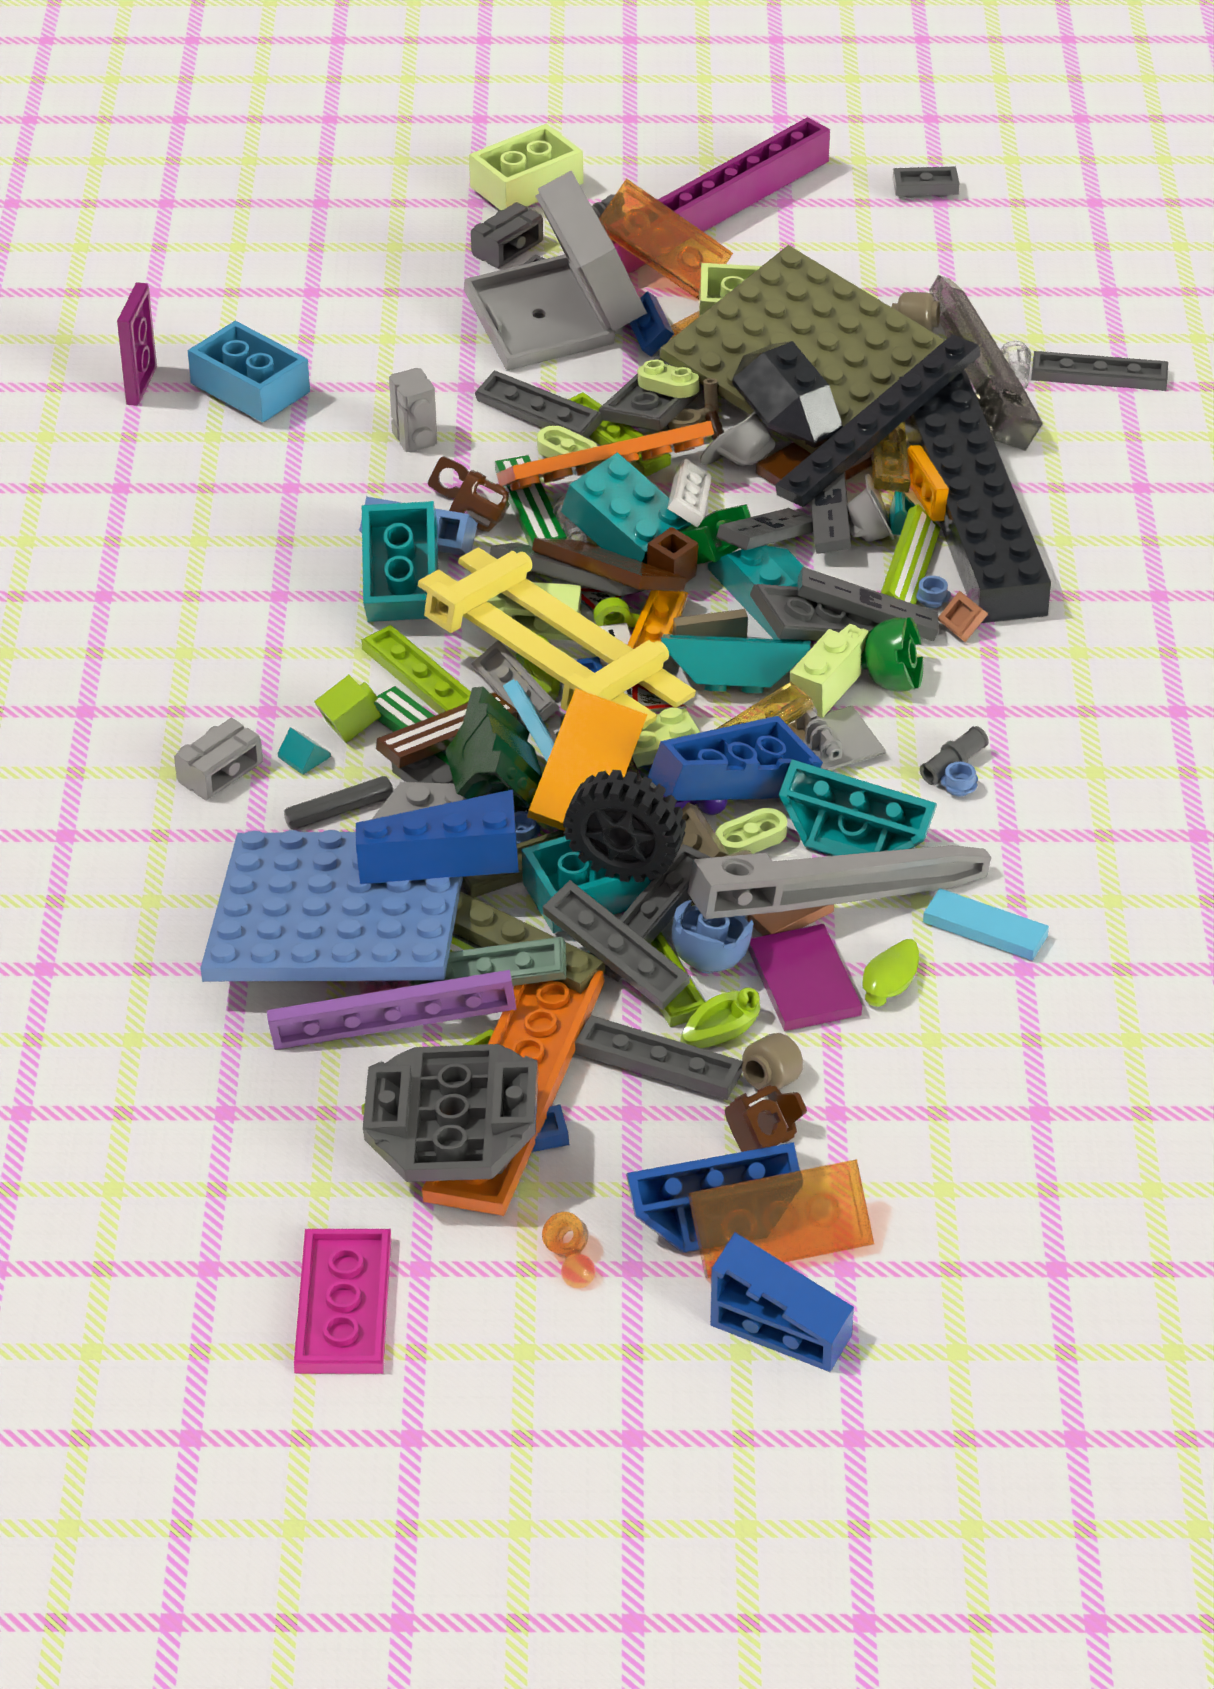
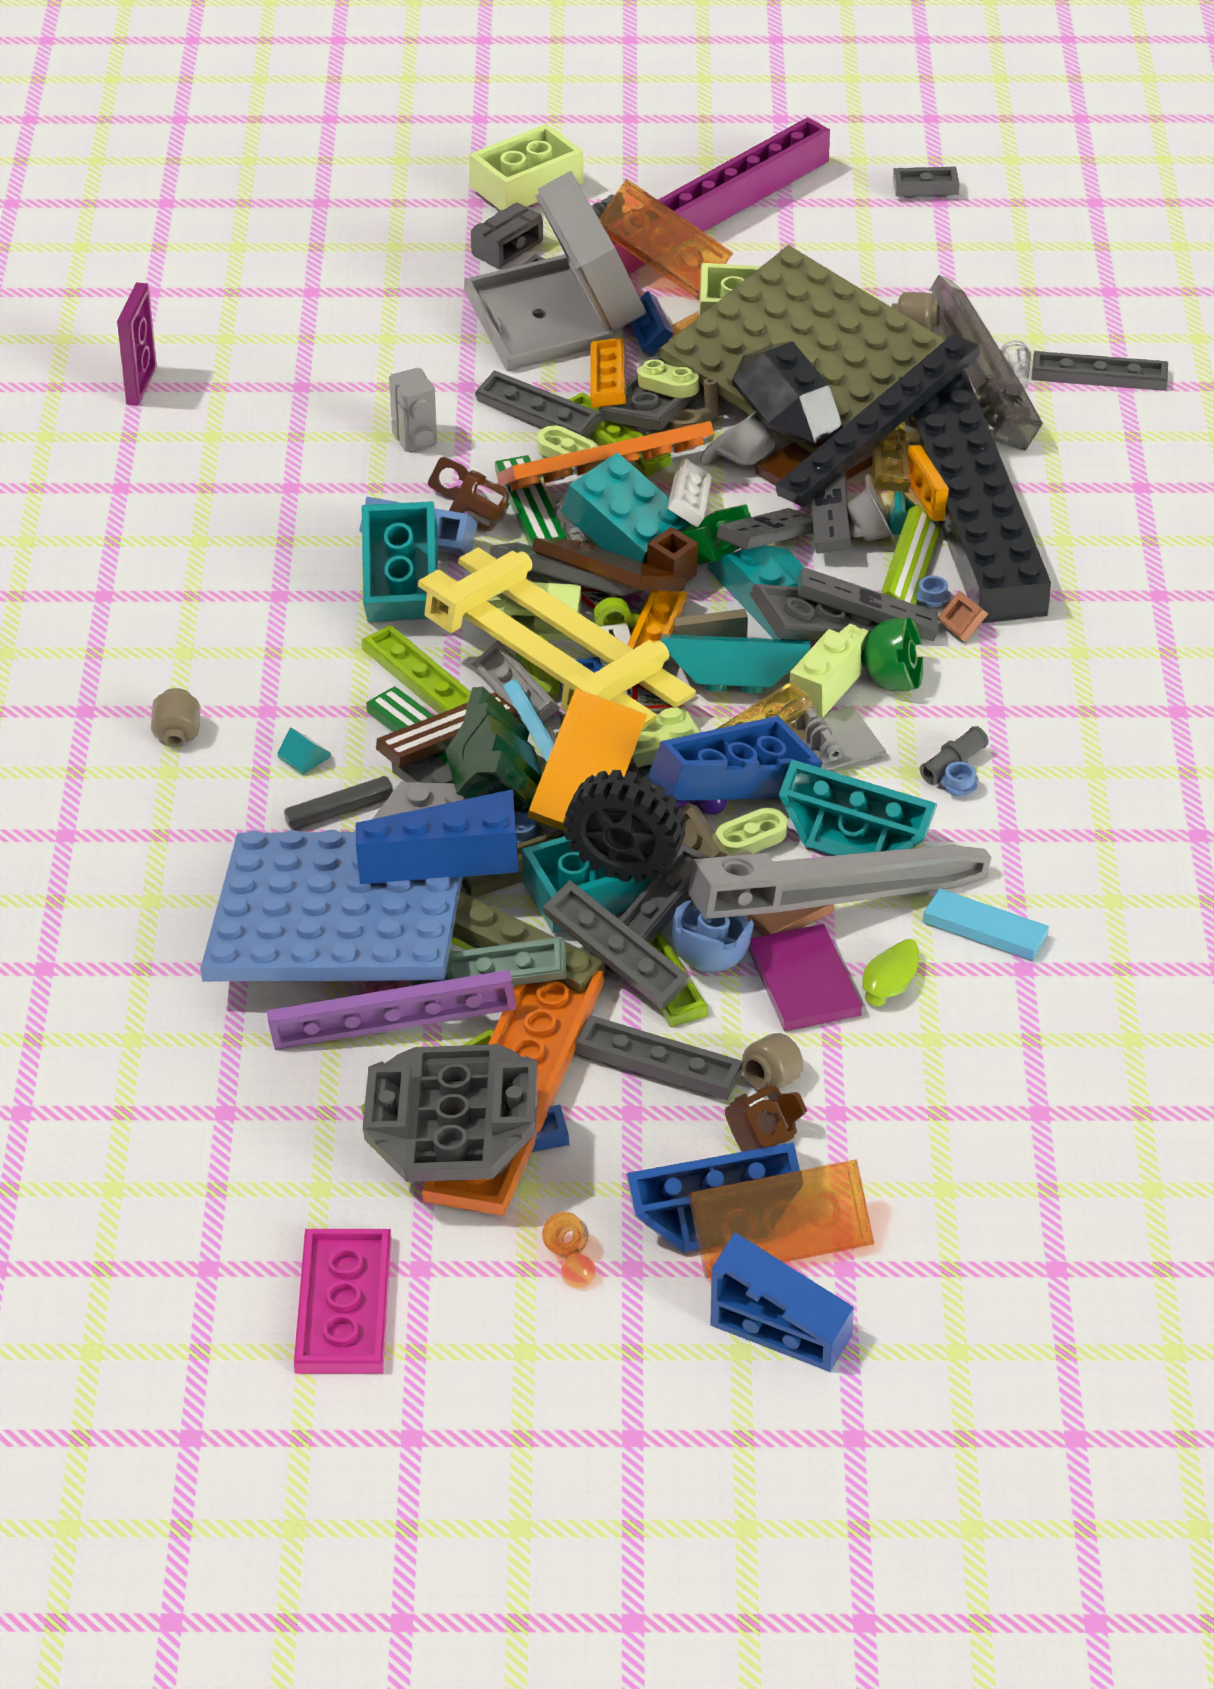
light grey brick [174,717,263,800] -> none
dark azure brick [187,320,310,423] -> none
lime brick [314,674,381,743] -> none
lime arm [680,987,760,1048] -> none
reddish brown piece [704,404,724,440] -> none
none -> dark tan head [151,688,201,746]
none -> light orange tile [590,337,626,408]

